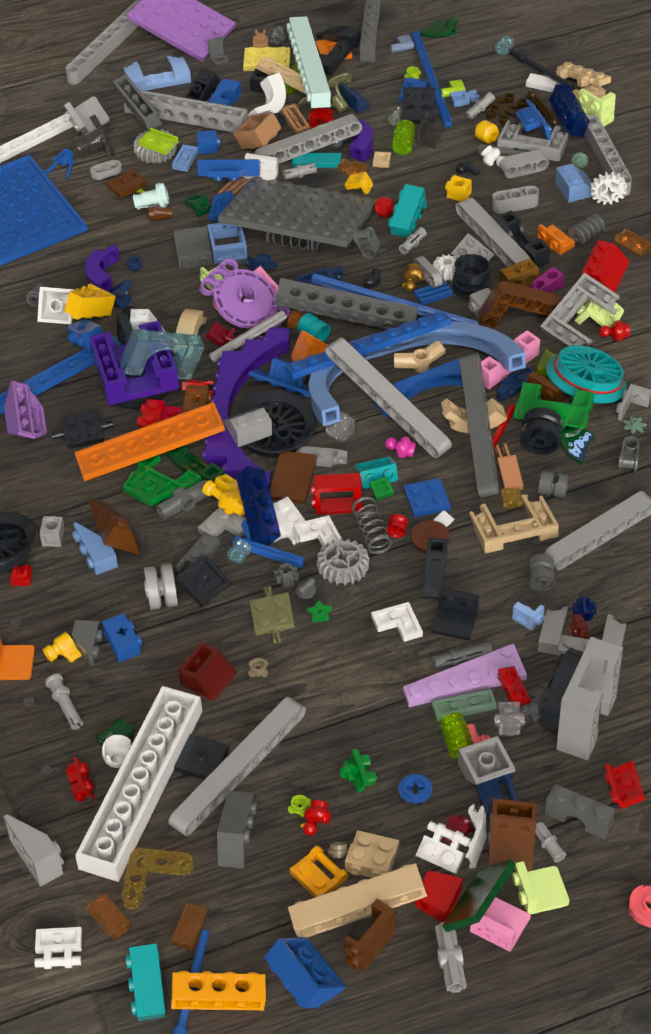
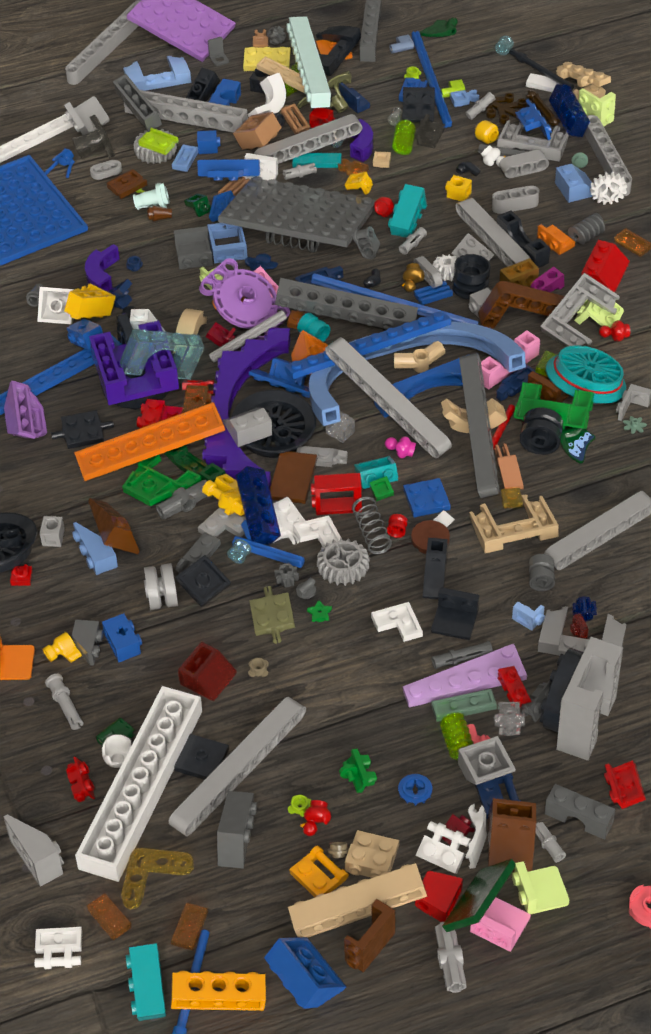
dark grey wheel [538,470,569,499] -> none
dark grey piece [618,436,640,472] -> none

